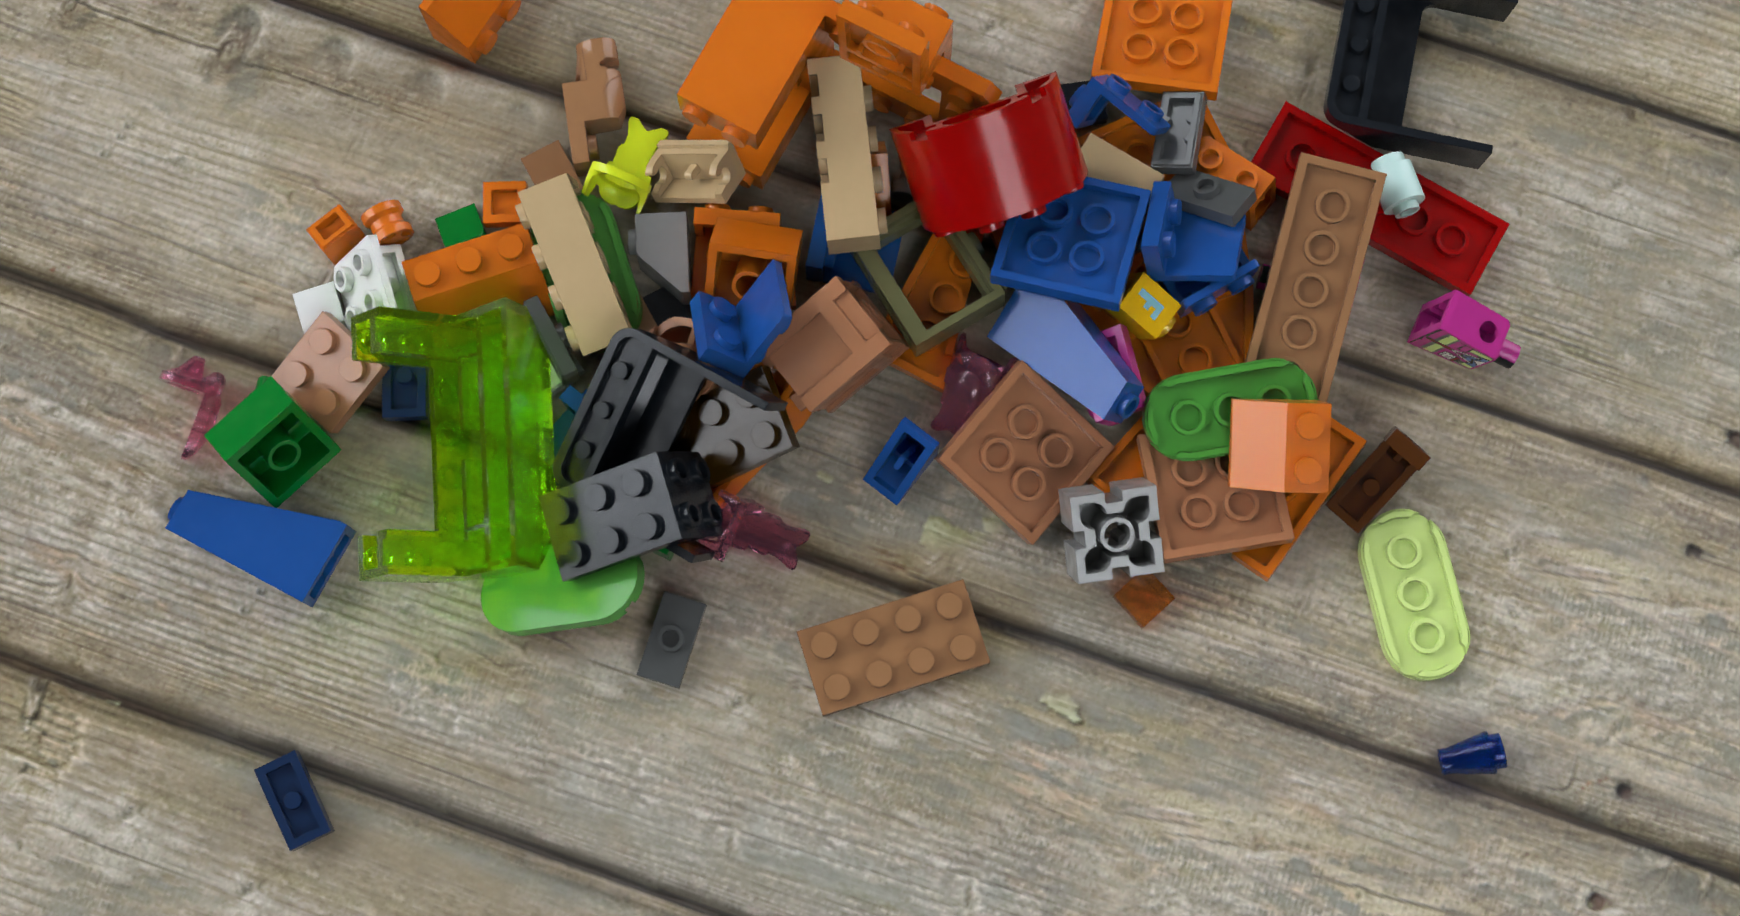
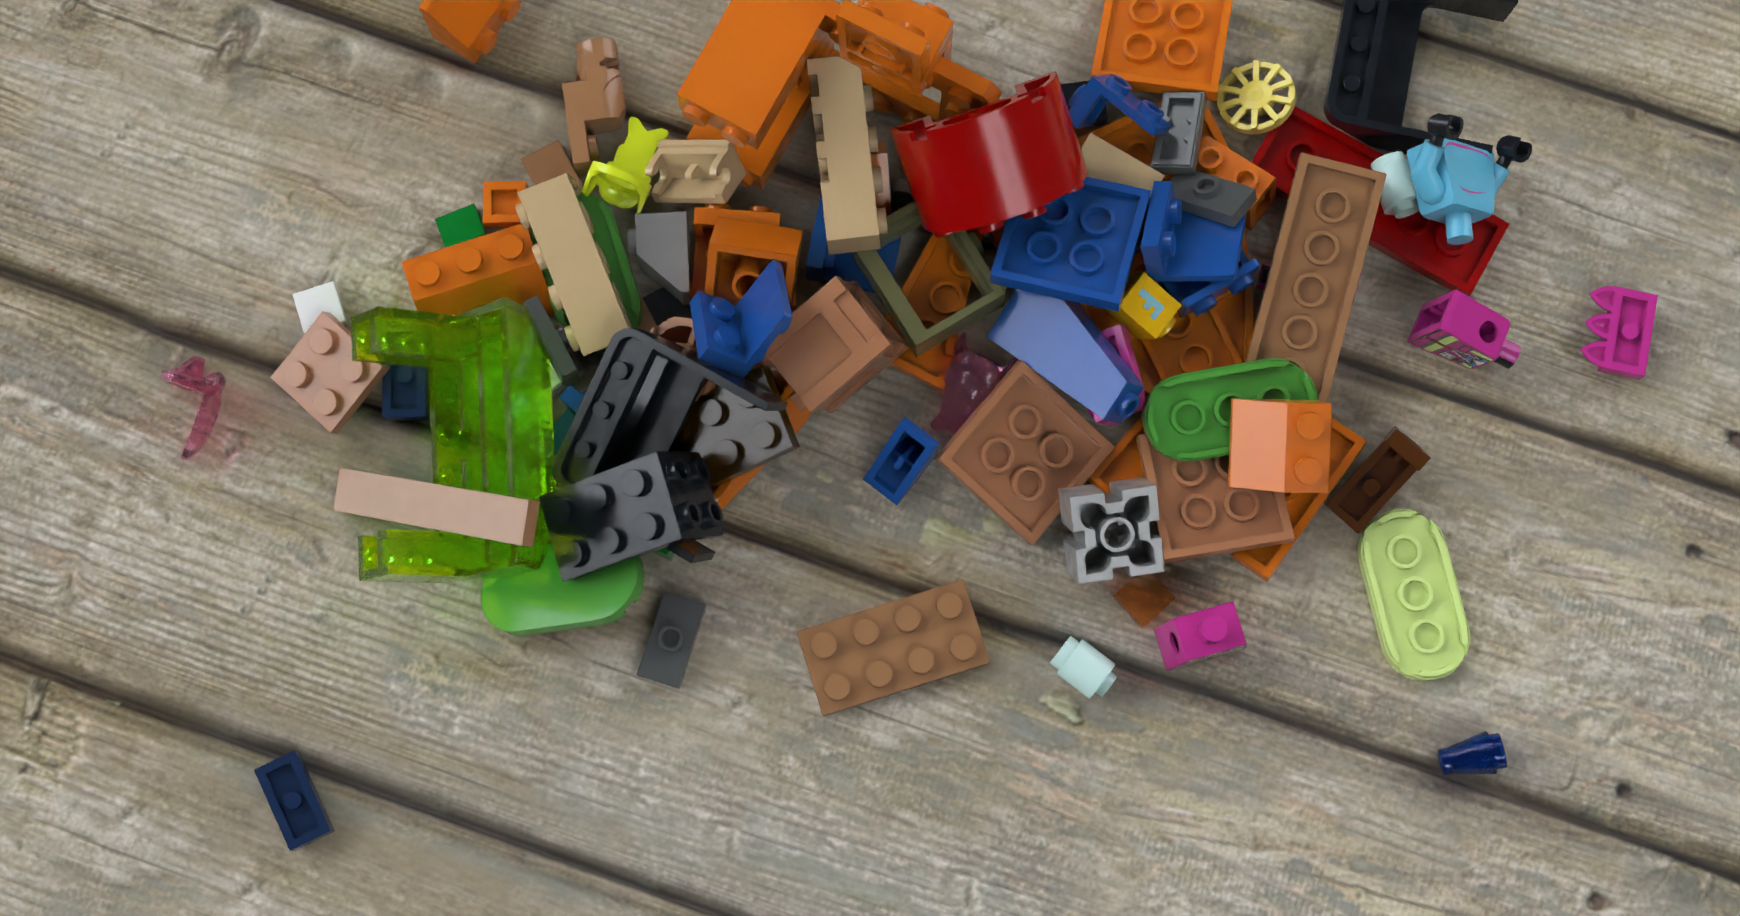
blue slope [165,490,356,608] -> none
green piece [204,376,342,508] -> none
orange slope [306,204,365,265] -> none
white bracket [334,234,422,344] -> none
orange wheel [361,200,414,245] -> none
clear pink hair [698,489,811,570] -> none
none -> tile [333,468,540,547]
none -> light aqua brick [1050,635,1117,699]
none -> dark pink torso [1153,602,1247,671]
none -> light yellow wheel [1217,60,1297,135]
none -> medium azure torso [1407,113,1532,245]
none -> dark pink plate [1580,286,1658,380]

